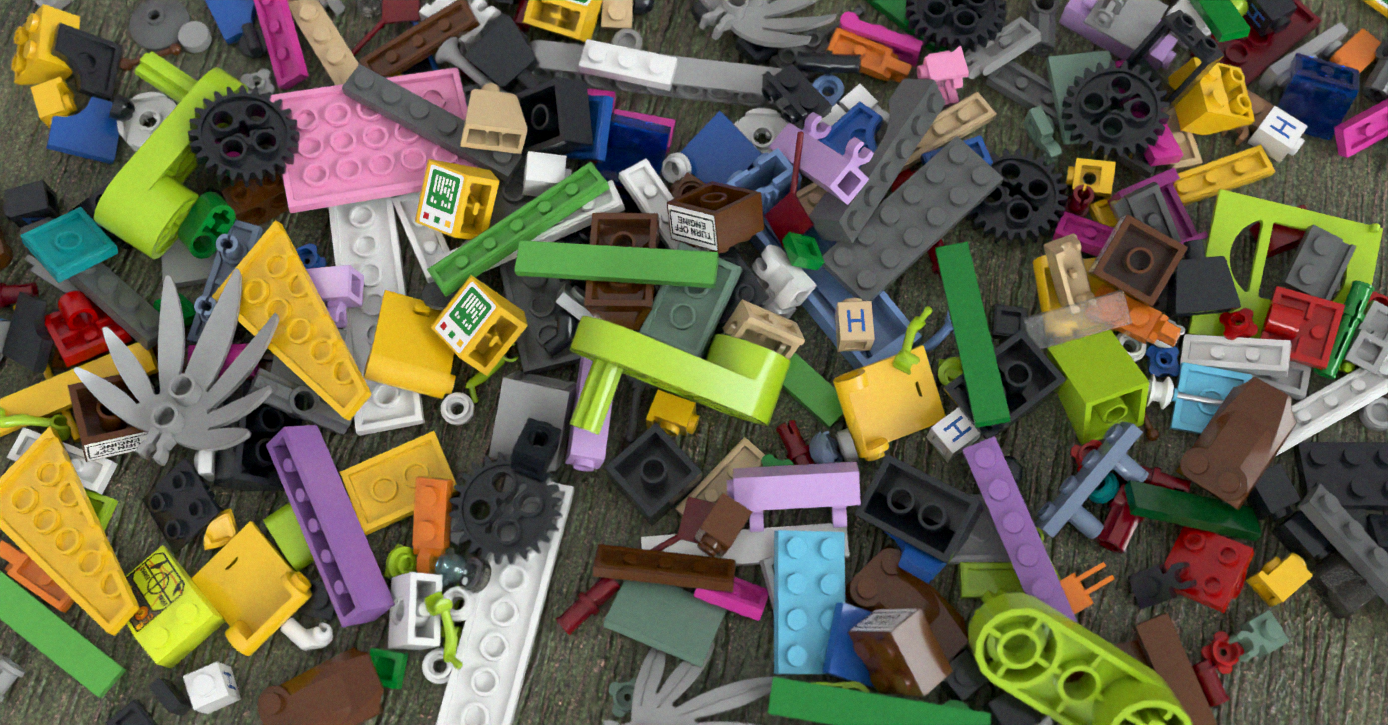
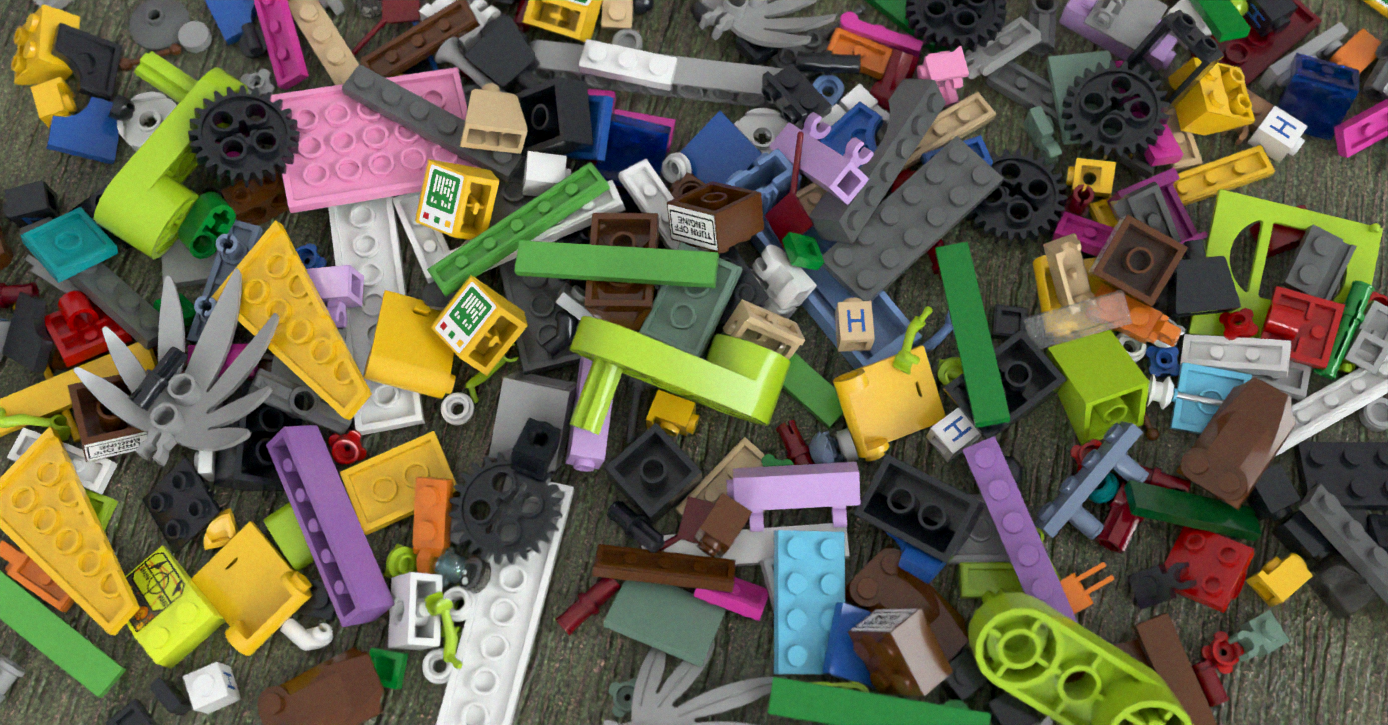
none -> black axle [128,346,187,411]
none -> red plate [328,430,367,464]
none -> black axle [607,500,665,553]
none -> dark red piece [869,49,919,114]

